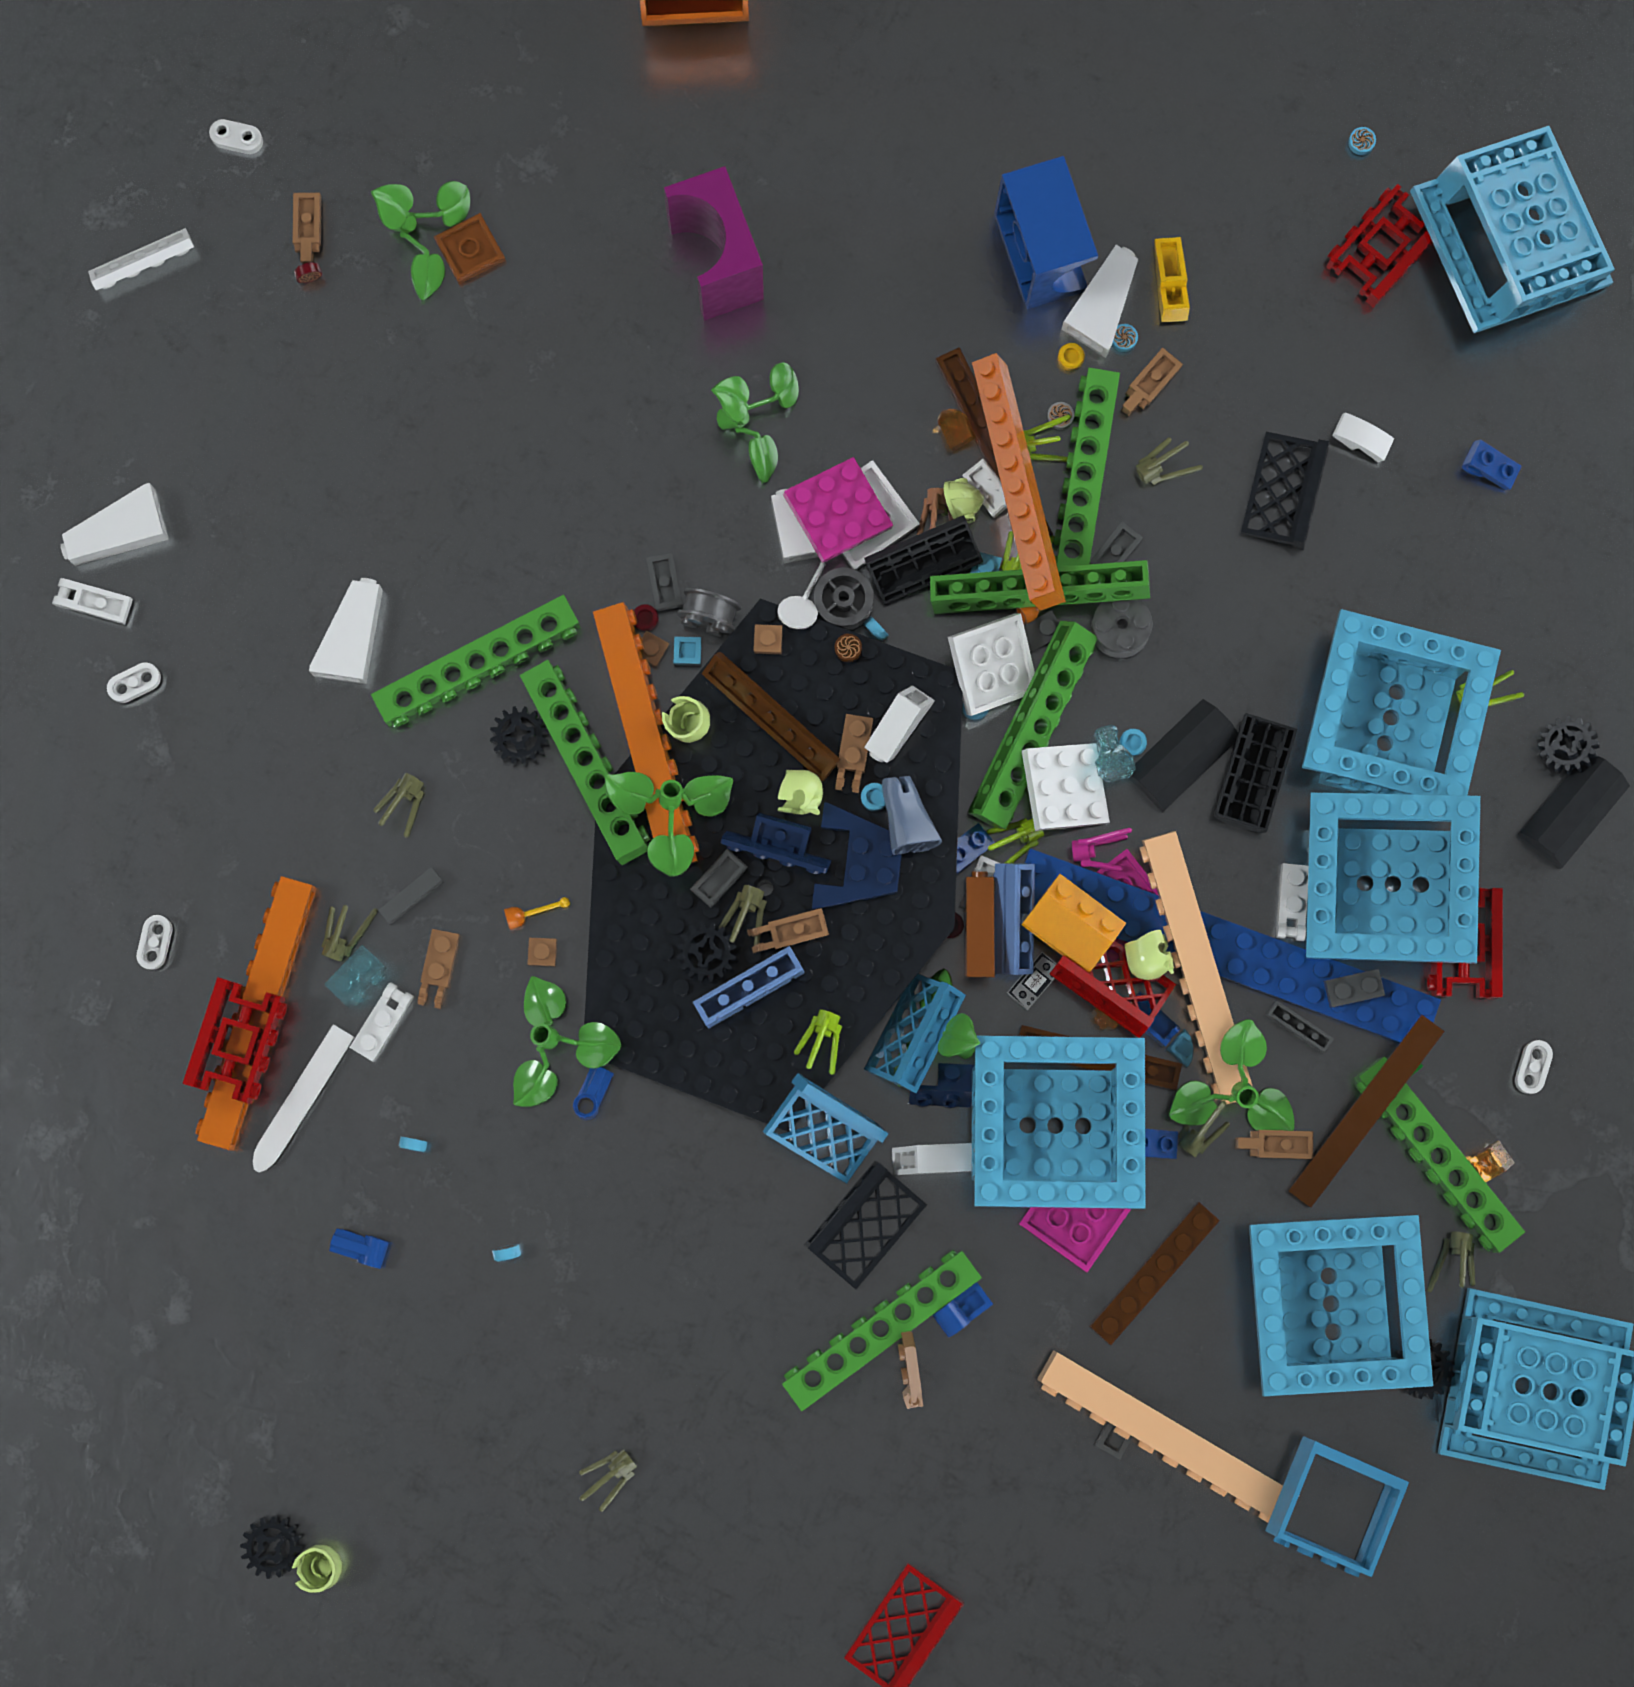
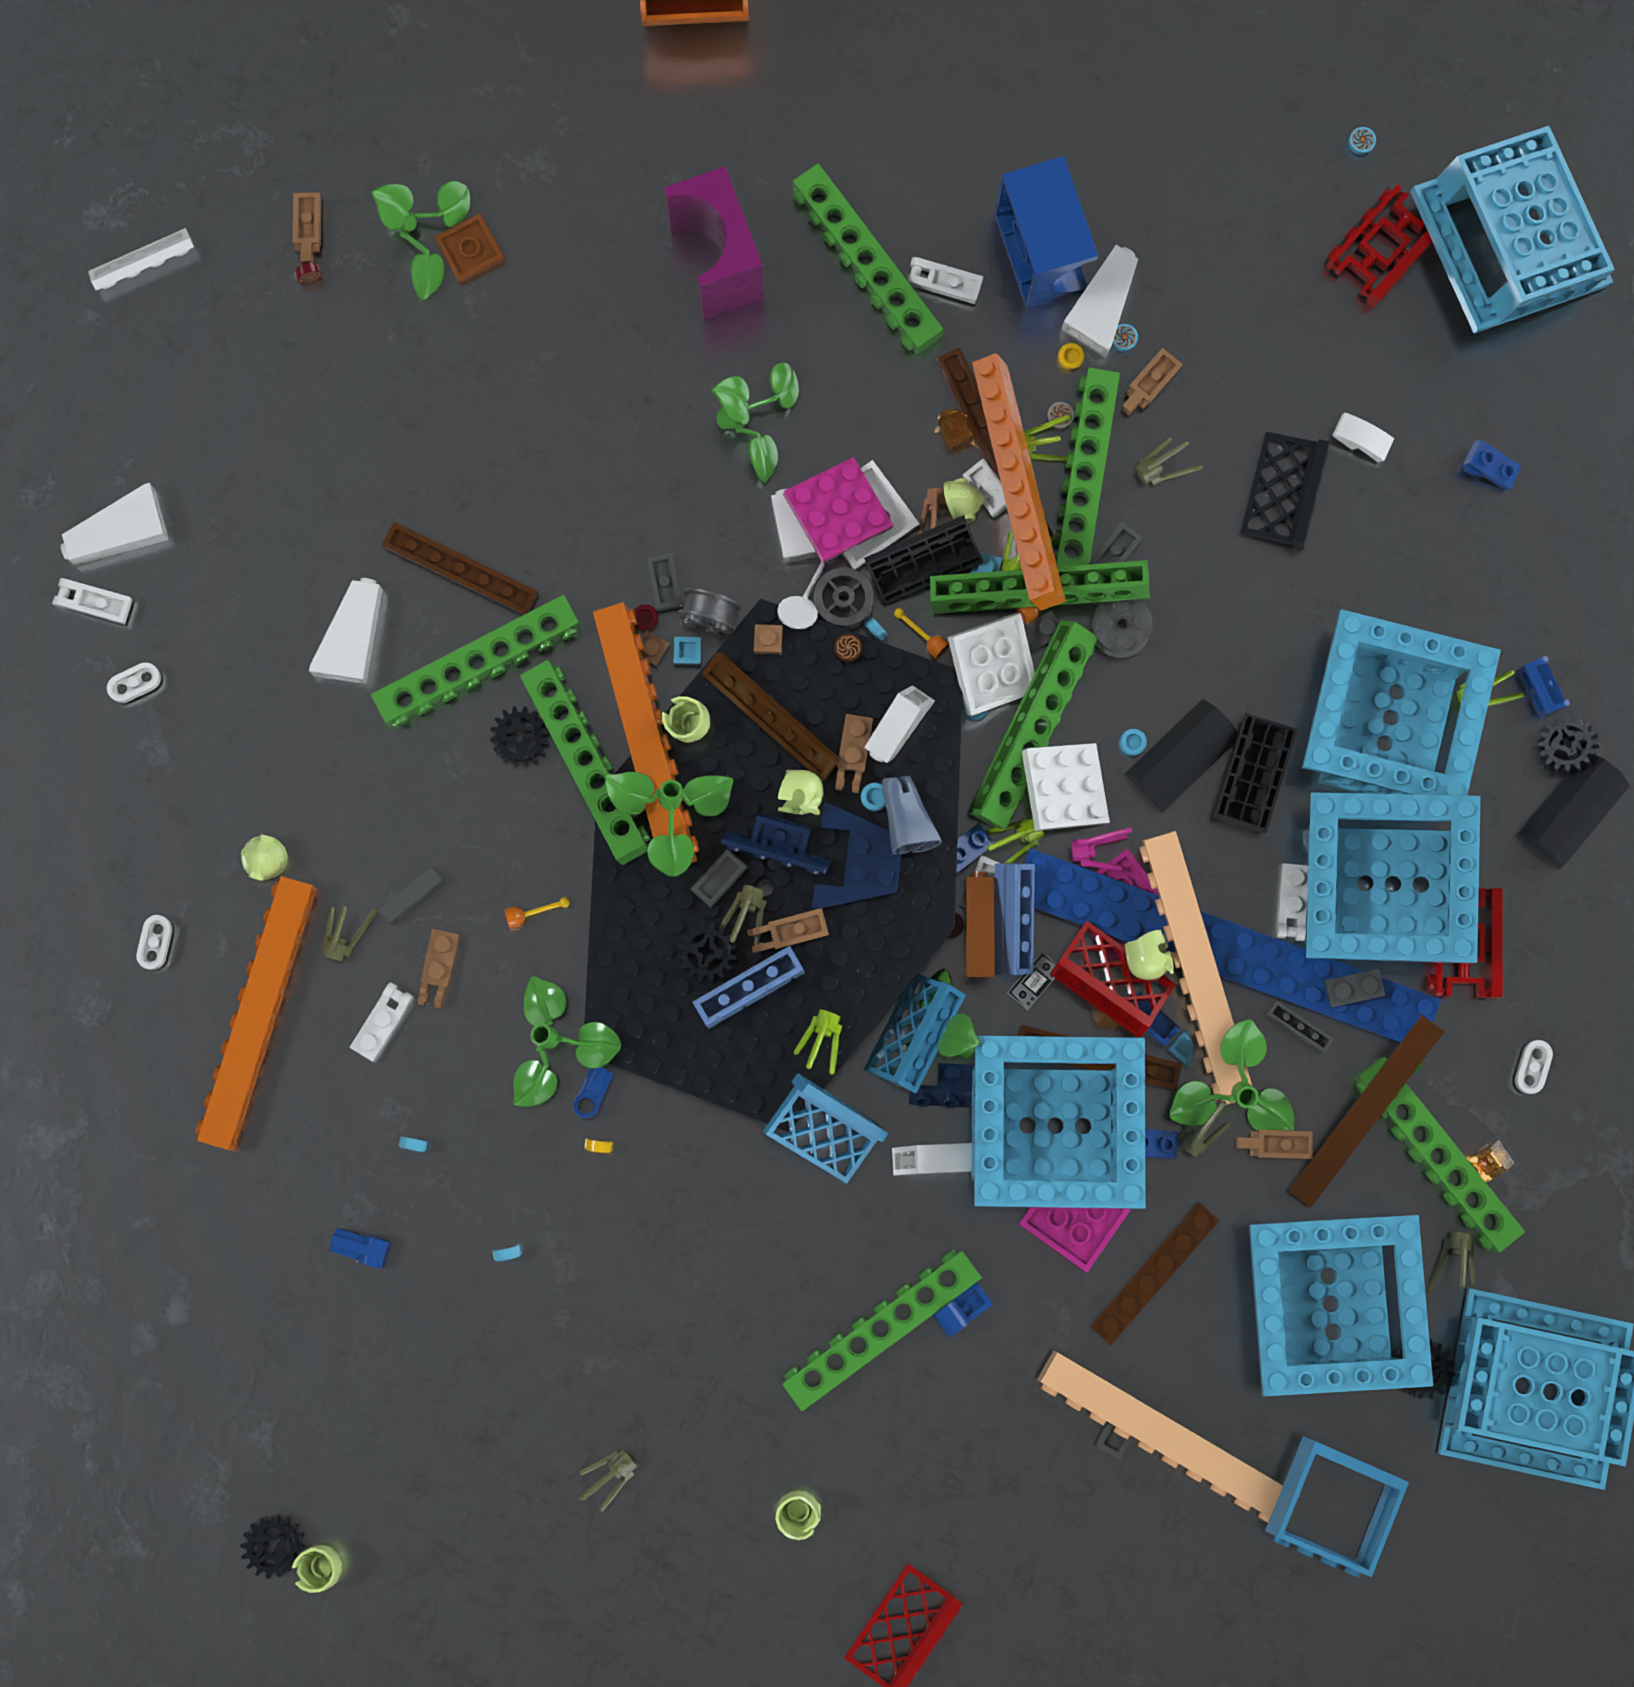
red fence [182,977,287,1104] -> none
white plate [209,119,263,154] -> none
white piece [253,1024,355,1172] -> none
clear light blue bracket [324,945,387,1008] -> none
olive plant [373,773,425,838] -> none
medium nougat plate [528,938,557,967] -> none
black fence [804,1161,927,1289] -> none
medium nougat hinge [897,1331,923,1409] -> none
light orange slope [1021,874,1126,973] -> none
clear light blue connector [1094,725,1136,783] -> none
yellow slope [1154,237,1190,322] -> none
none -> yellowish green helmet [241,834,288,881]
none -> reddish brown plate [382,522,539,615]
none -> yellow tile [584,1138,613,1153]
none -> yellowish green helmet [775,1490,821,1540]
none -> bright green brick [791,163,944,355]
none -> hinge [894,608,950,660]
none -> white plate [906,257,983,304]
none -> blue hinge [1517,656,1570,718]

